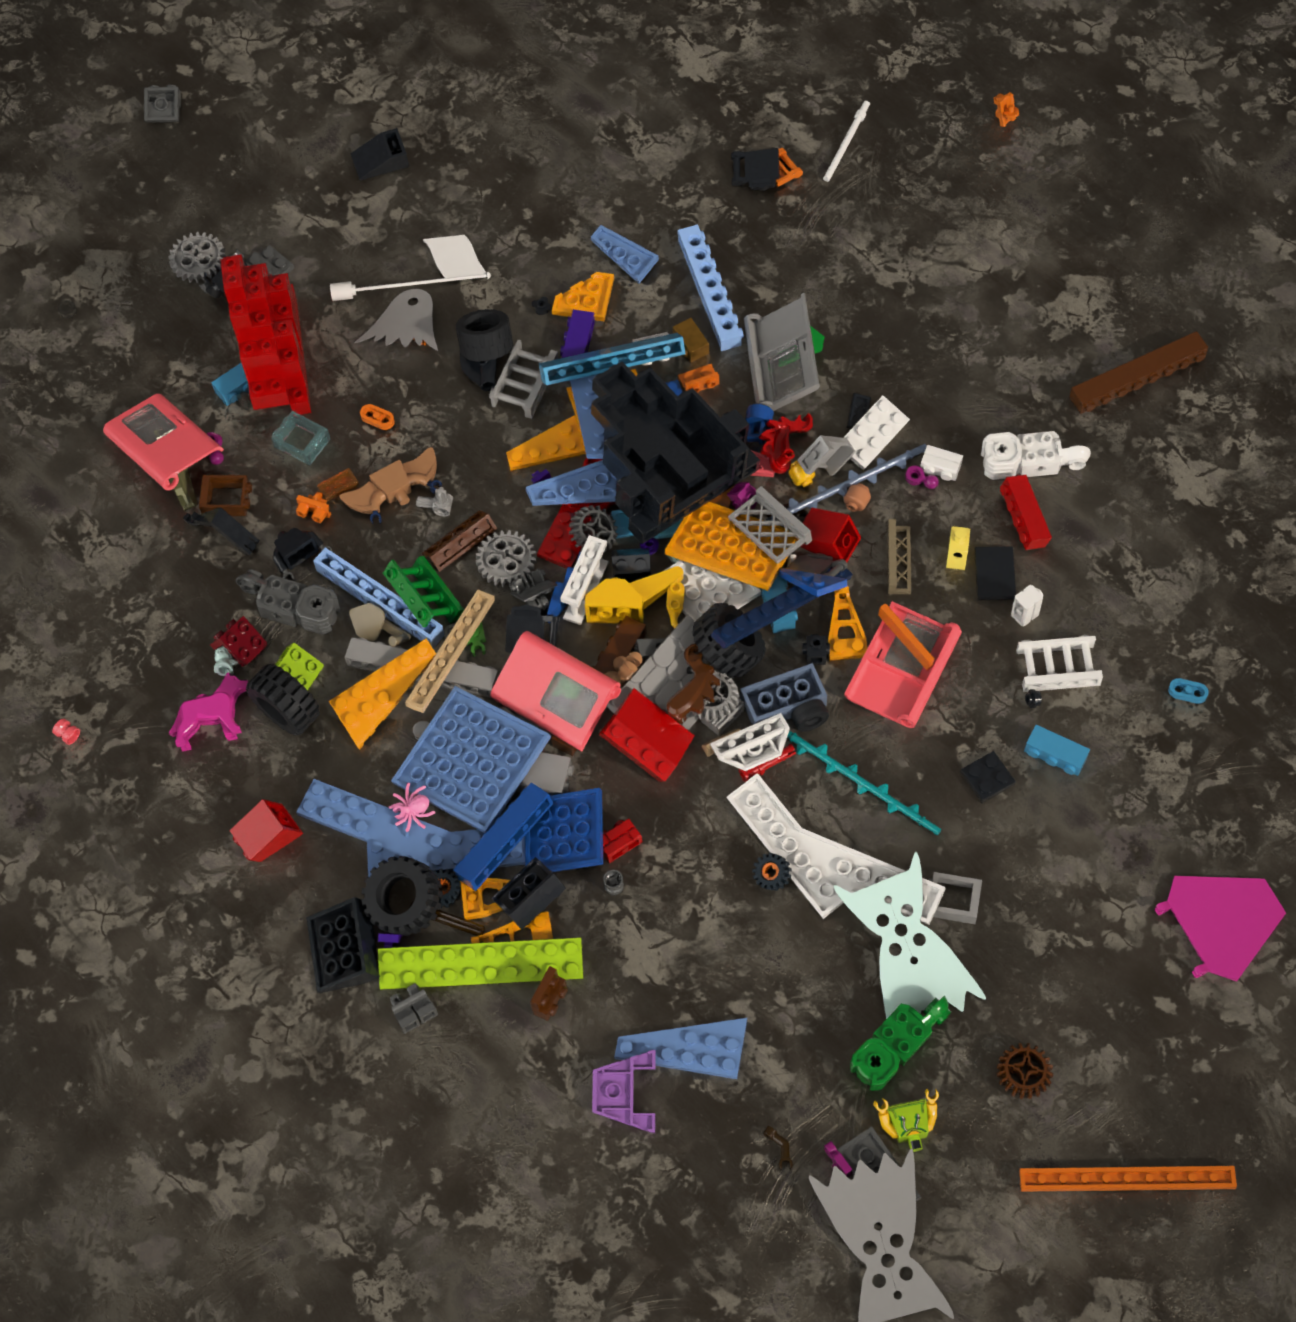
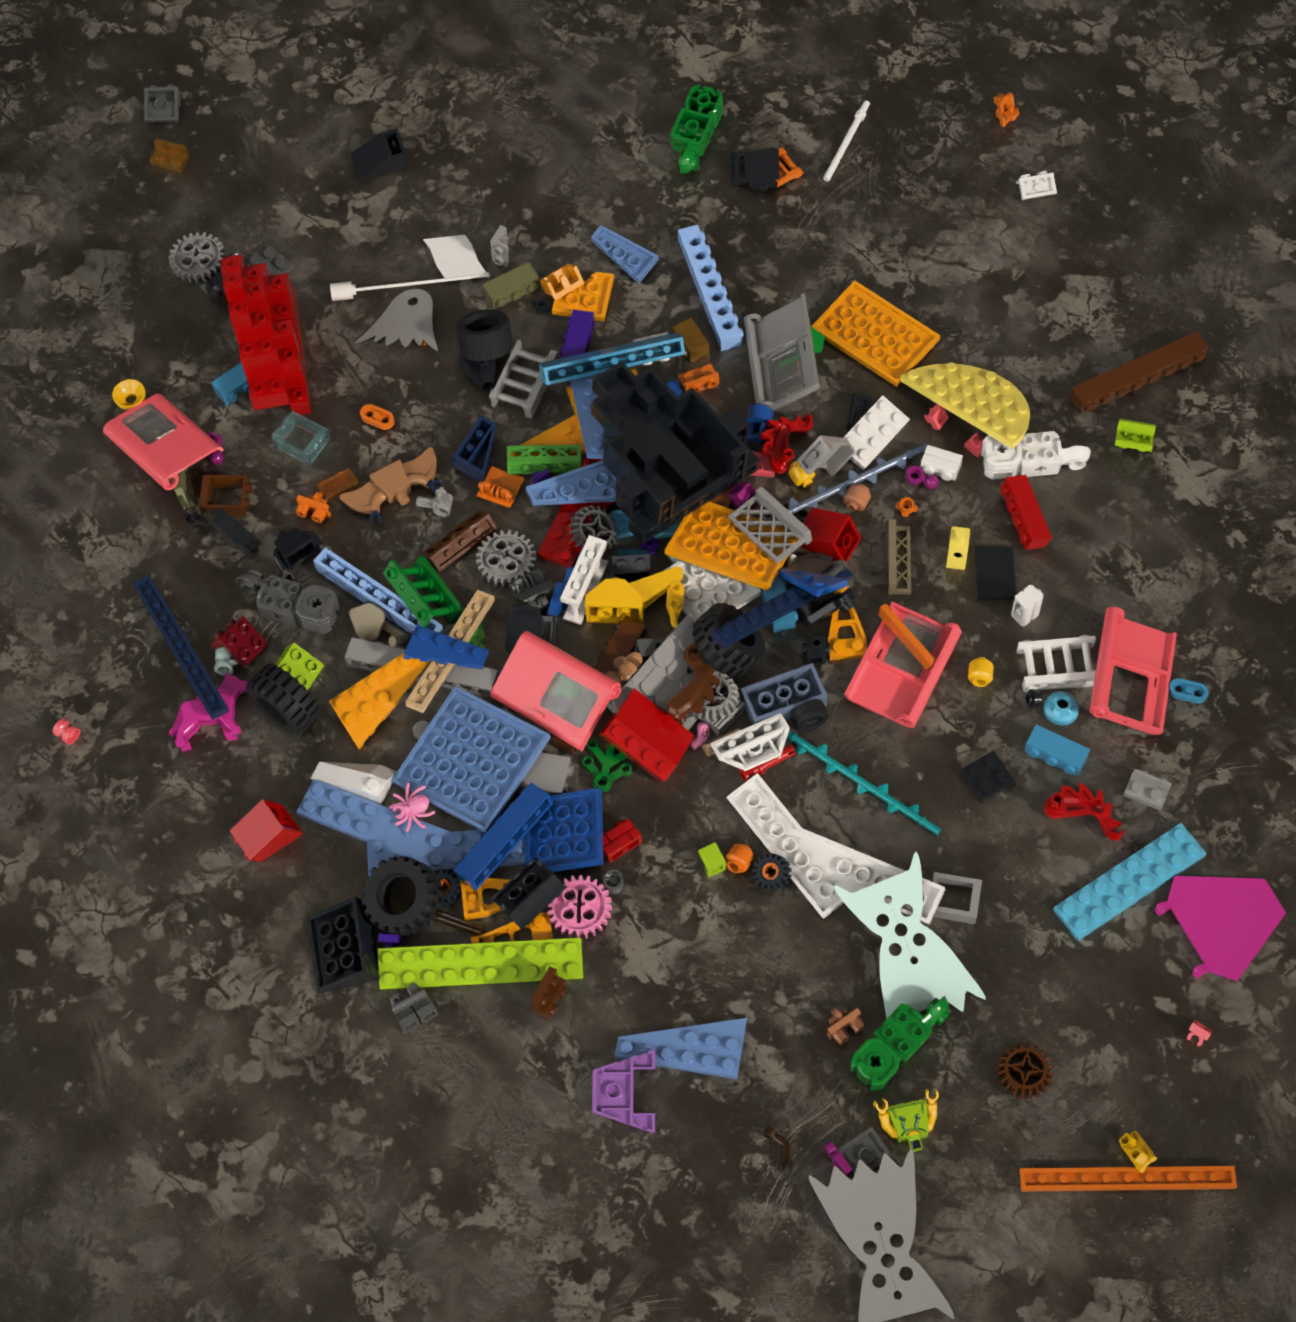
none -> yellow piece [112,379,146,410]
none -> dark blue plate [133,575,229,720]
none -> pearl gold bracket [149,139,189,172]
none -> white wedge [311,762,397,805]
none -> blue wing [403,625,489,669]
none -> dark blue wedge [452,415,497,482]
none -> orange hinge [476,466,525,508]
none -> olive brick [482,262,540,309]
none -> light grey bracket [490,225,509,267]
none -> bright green fence [507,445,581,475]
none -> light orange window [539,263,584,301]
none -> bright pink gear [547,875,612,939]
none -> green plant [582,738,632,793]
none -> green brick [670,84,723,174]
none -> bright pink arm [690,722,710,750]
none -> lime panel [698,842,726,878]
none -> orange head [725,843,754,873]
none -> black animal [799,587,856,626]
none -> light orange plate [811,280,940,387]
none -> nougat hips [827,1008,865,1045]
none -> orange plate [895,497,918,517]
none -> light yellow plate [900,362,1030,449]
none -> coral tile [924,404,949,430]
none -> coral tile [964,432,984,458]
none -> yellow head [968,657,994,687]
none -> white bracket [1016,171,1057,200]
none -> medium azure piece [1043,691,1079,726]
none -> red animal [1044,783,1125,841]
none -> medium azure plate [1053,823,1207,941]
none -> coral piece [1089,607,1177,735]
none -> lime bracket [1115,419,1156,452]
none -> yellow hips [1119,1130,1157,1173]
none -> light grey bracket [1123,769,1171,811]
none -> coral tile [1187,1020,1213,1046]

